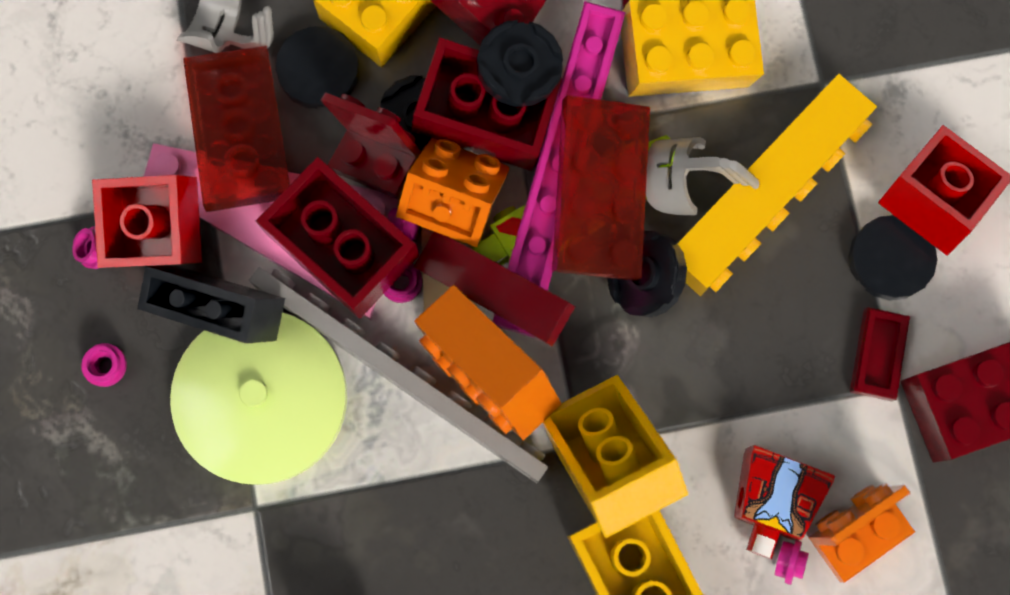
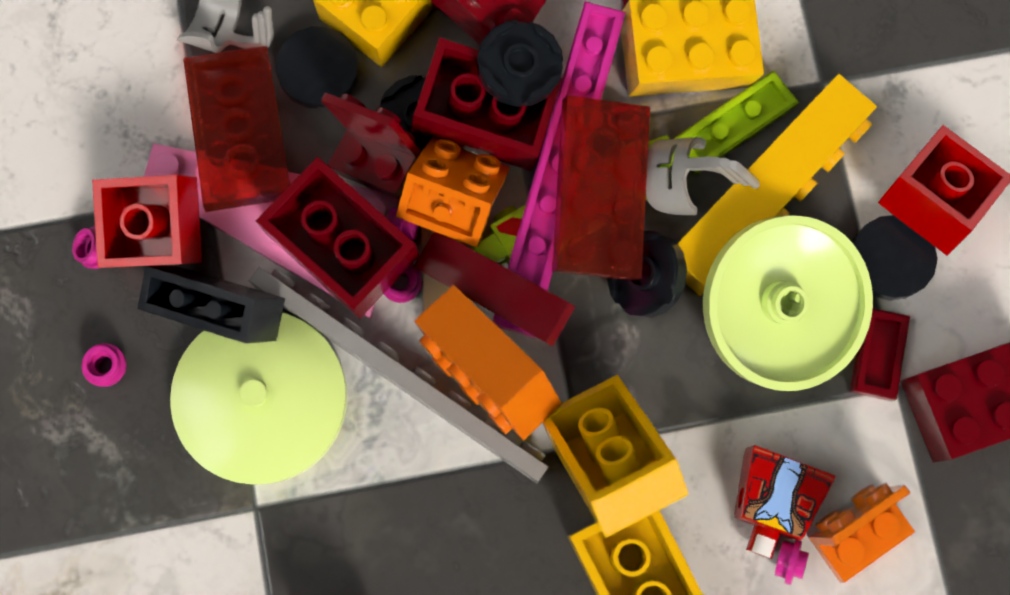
none -> lime tile [674,70,799,175]
none -> yellowish green dish [703,216,873,391]

